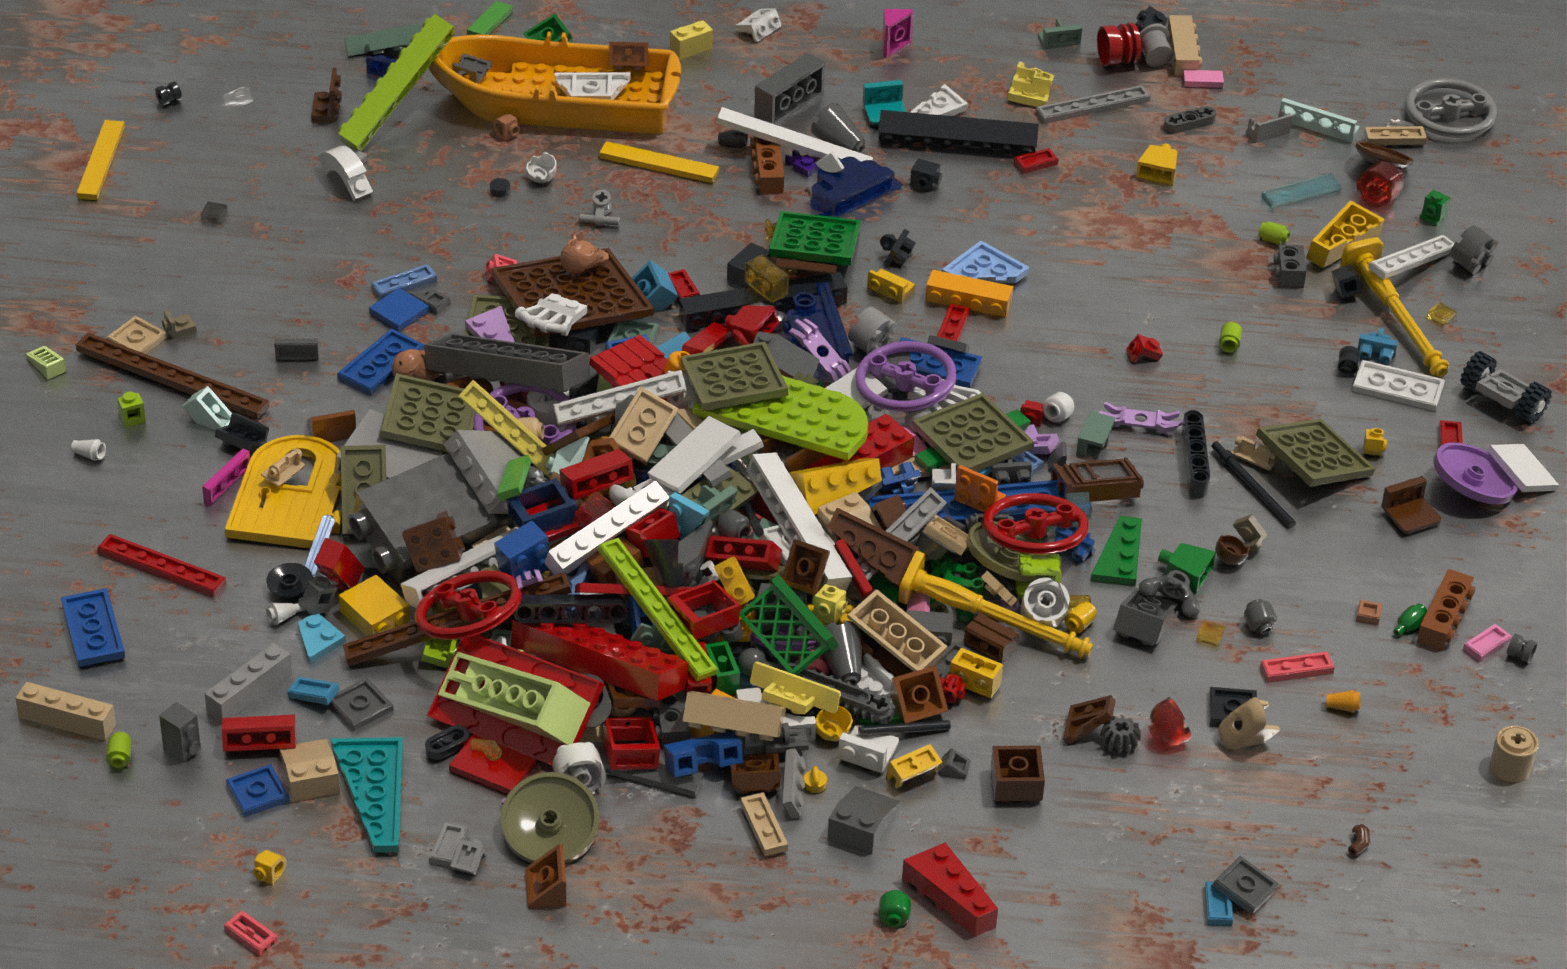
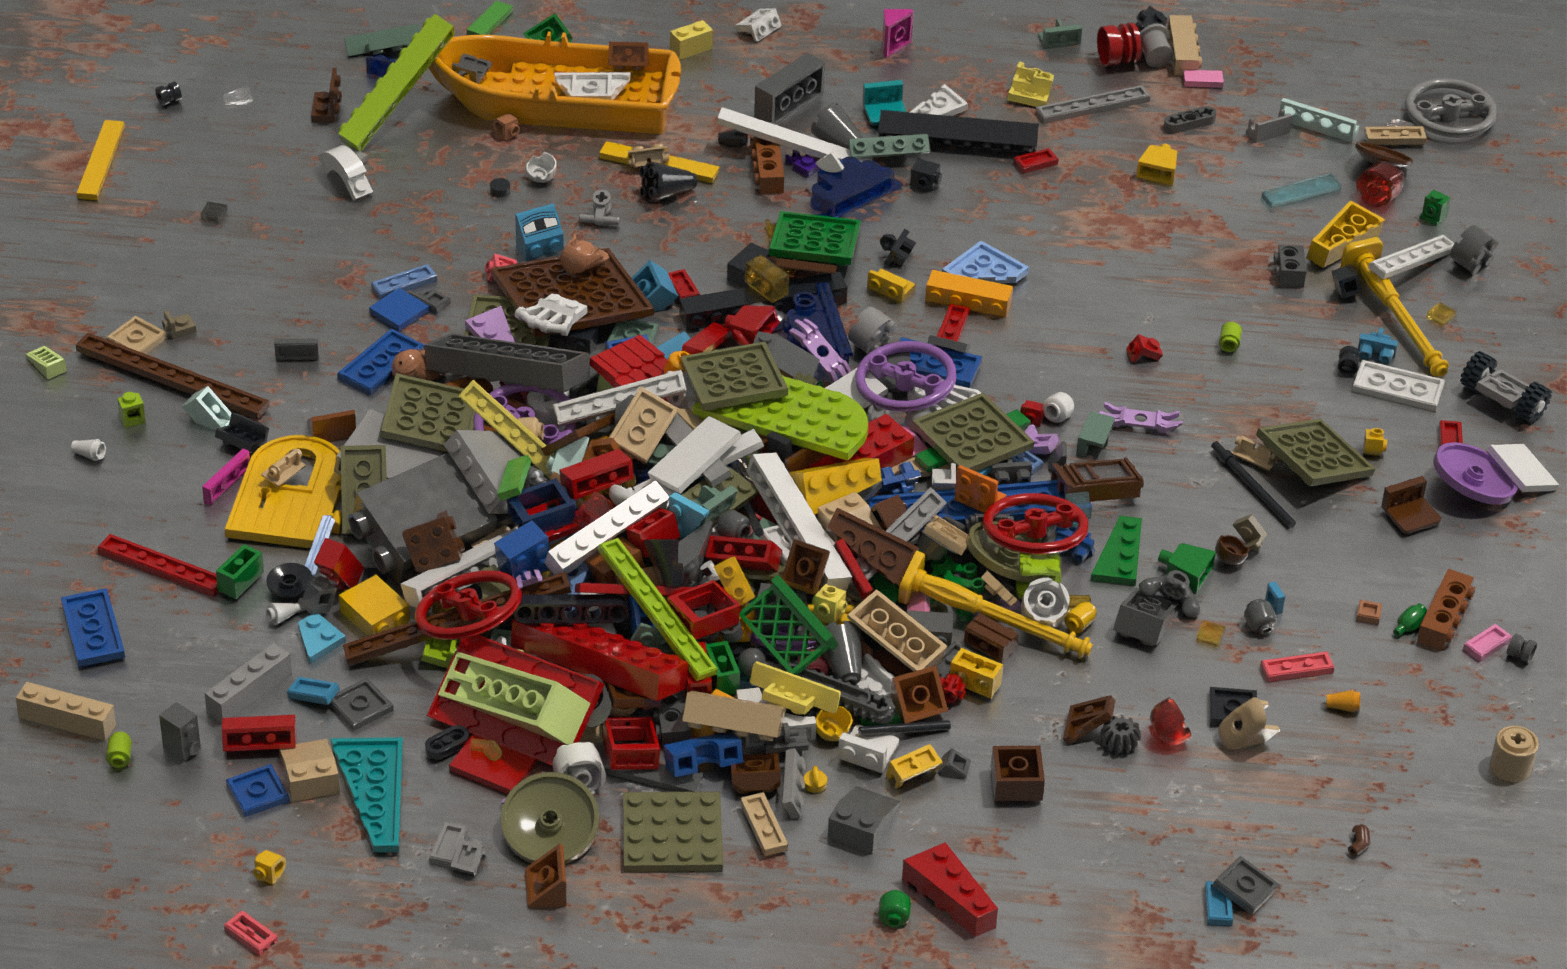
black beam [1181,410,1210,498] -> none
lime brick [1258,221,1290,245] -> none
none -> green brick [216,544,264,599]
none -> dark azure slope [515,204,564,260]
none -> olive plate [623,791,723,872]
none -> tan hinge [628,144,669,168]
none -> black cone [639,162,697,202]
none -> black piece [767,431,793,464]
none -> sand green bracket [849,134,930,158]
none -> dark azure tile [1265,581,1285,614]

